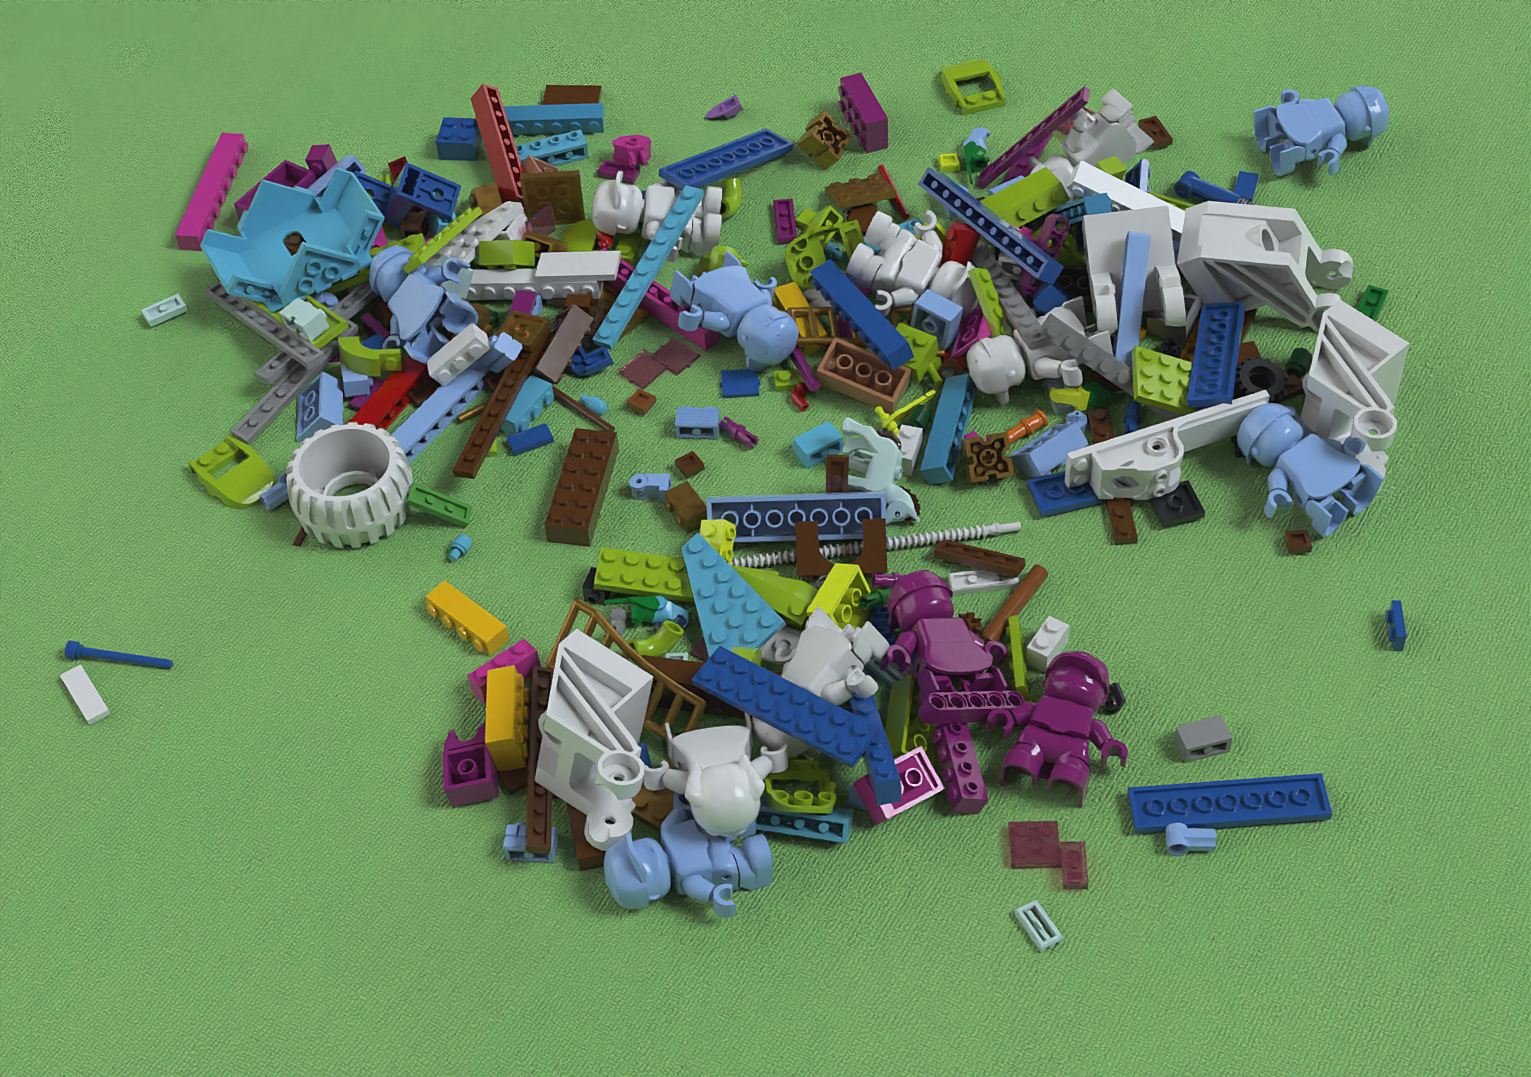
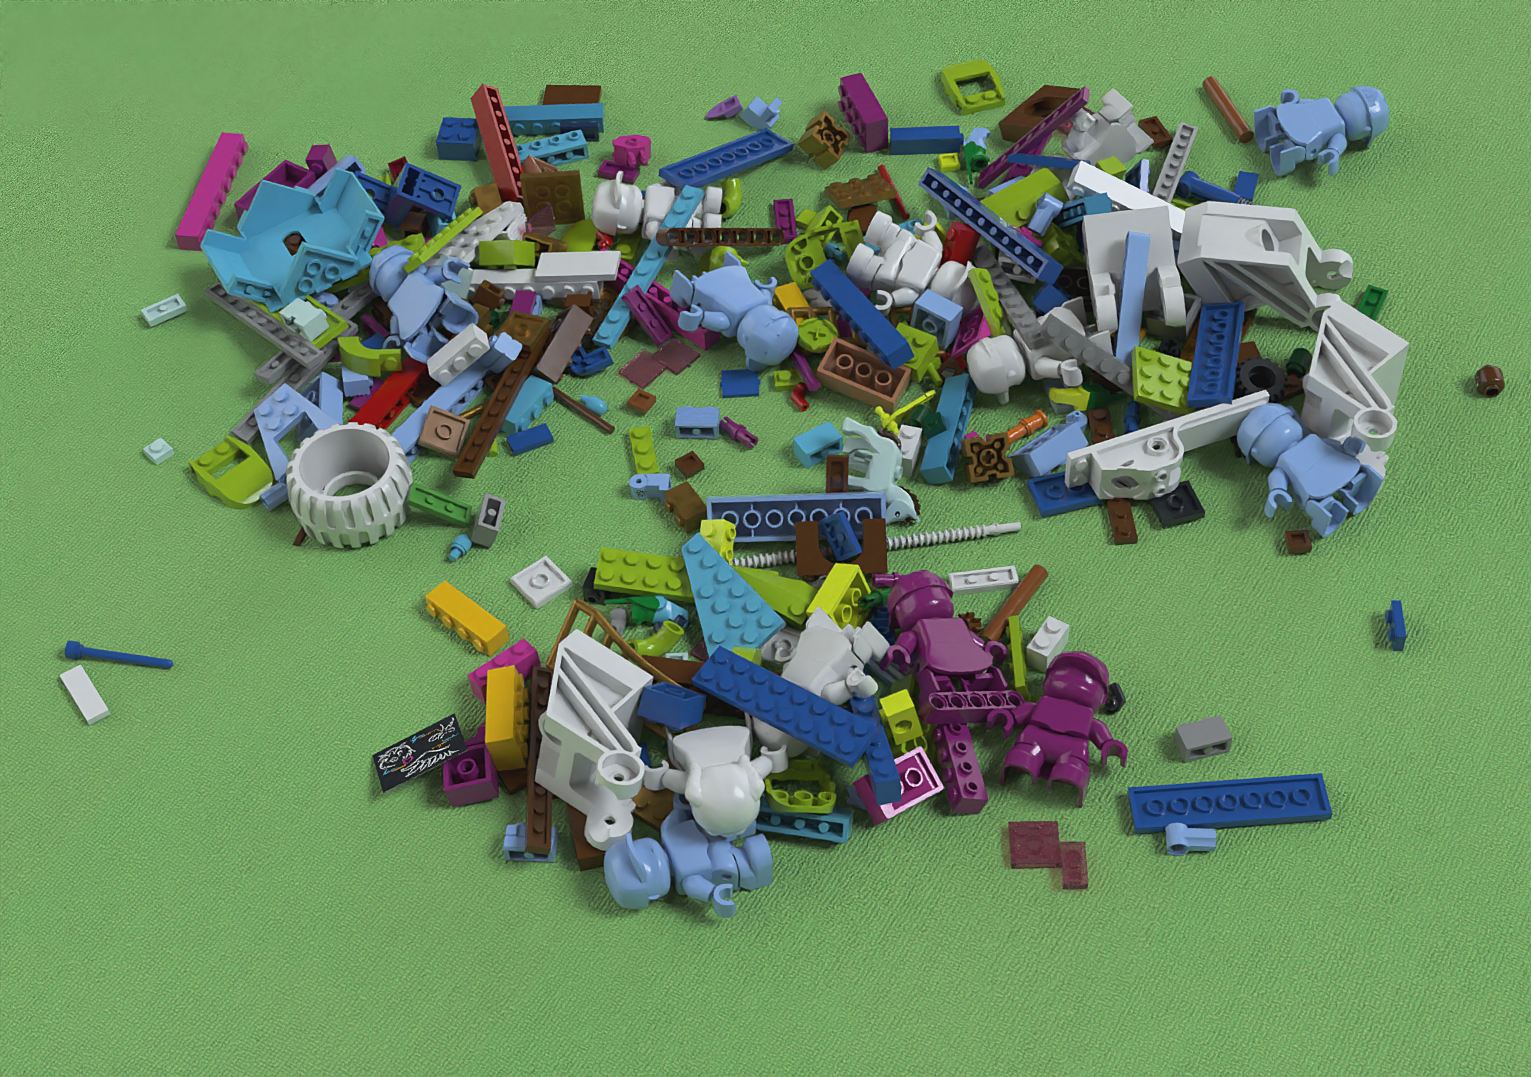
reddish brown brick [545,428,619,547] -> none
reddish brown plate [934,539,1026,578] -> none
light aqua tile [1015,900,1063,953] -> none
magenta beam [1016,214,1070,308] -> none
none -> light aqua plate [143,438,174,465]
none -> light blue wing [254,383,342,482]
none -> black sticker [372,713,468,793]
none -> medium nougat tile [418,405,471,459]
none -> light grey brick [470,493,506,548]
none -> reddish brown brick [471,279,506,311]
none -> white tile [510,556,573,609]
none -> dark blue tile [560,122,600,141]
none -> magenta tile [621,284,673,347]
none -> lime plate [628,426,659,474]
none -> blue brick [638,681,707,731]
none -> reddish brown beam [656,228,785,247]
none -> light blue brick [740,96,782,130]
none -> lime tile [797,318,838,353]
none -> blue bracket [819,511,863,562]
none -> neon yellow brick [878,689,923,746]
none -> blue brick [890,125,964,155]
none -> dark green plate [921,411,947,439]
none -> reddish brown arch [998,85,1080,142]
none -> blue tile [1008,153,1091,169]
none -> light blue piece [1027,192,1063,236]
none -> light grey plate [1152,121,1198,204]
none -> dark orange piece [1202,76,1254,143]
none -> reddish brown head [1475,365,1505,398]

